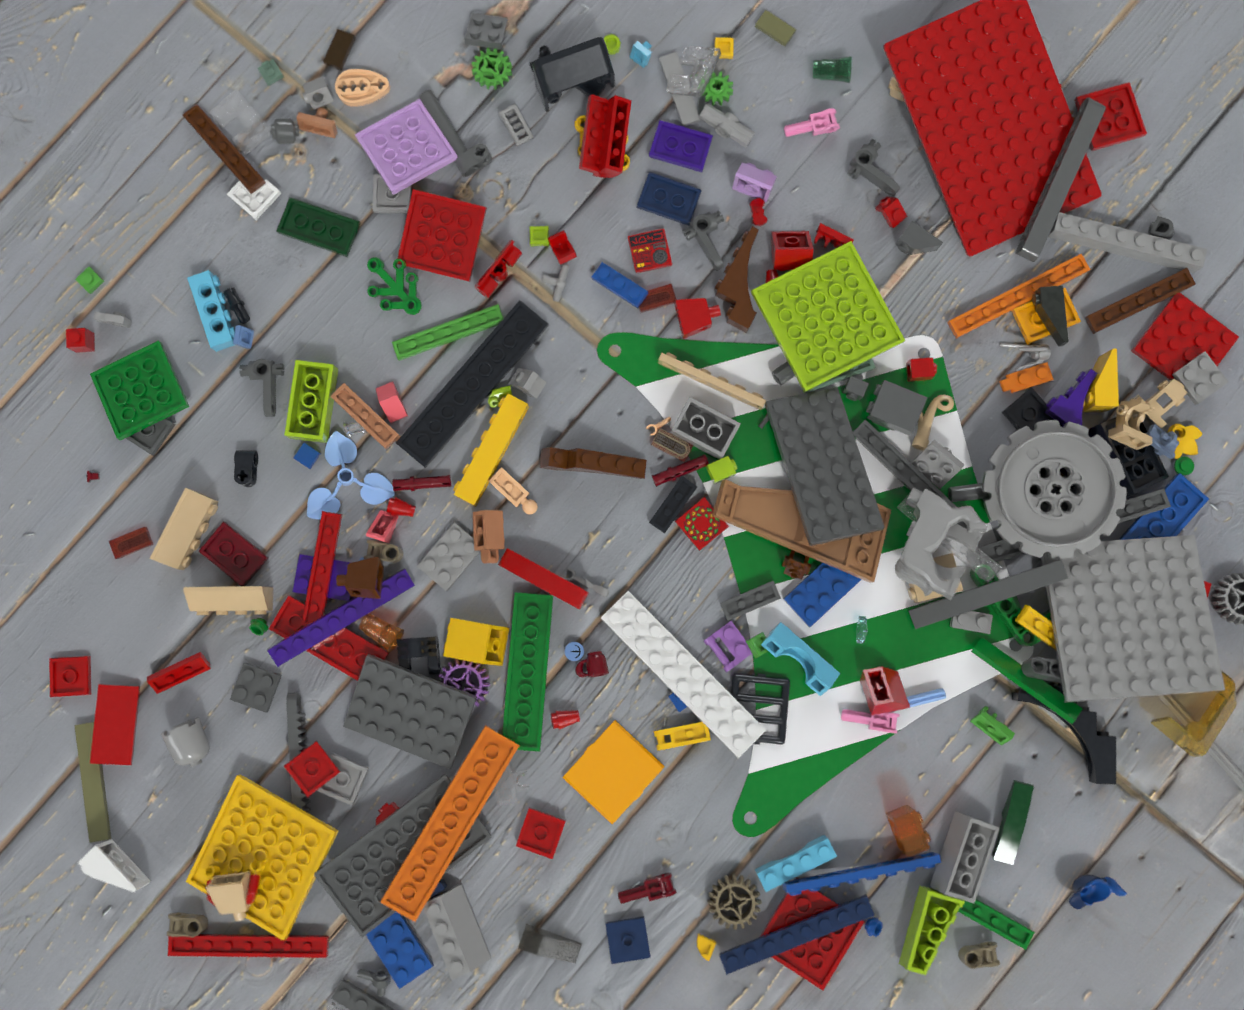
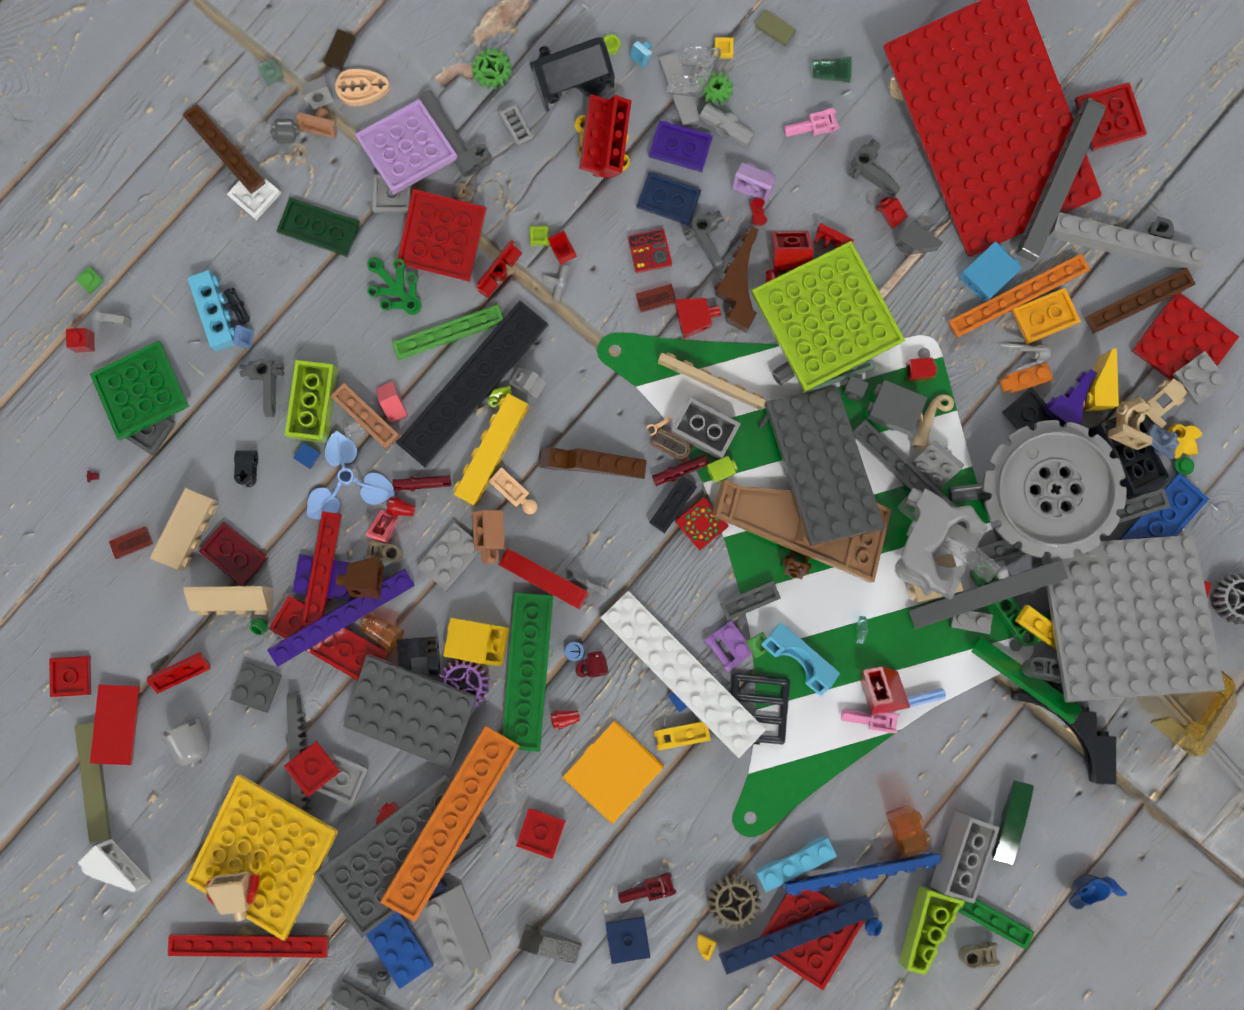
dark tan piece [167,912,208,937] -> none
dark grey plate [464,13,508,49] -> none
blue plate [591,262,648,309] -> none
blue plate [783,563,862,628] -> none
bright green plate [970,706,1015,746] -> none
pearl dark grey slope [1032,286,1069,347] -> none
none -> dark azure brick [959,241,1022,303]

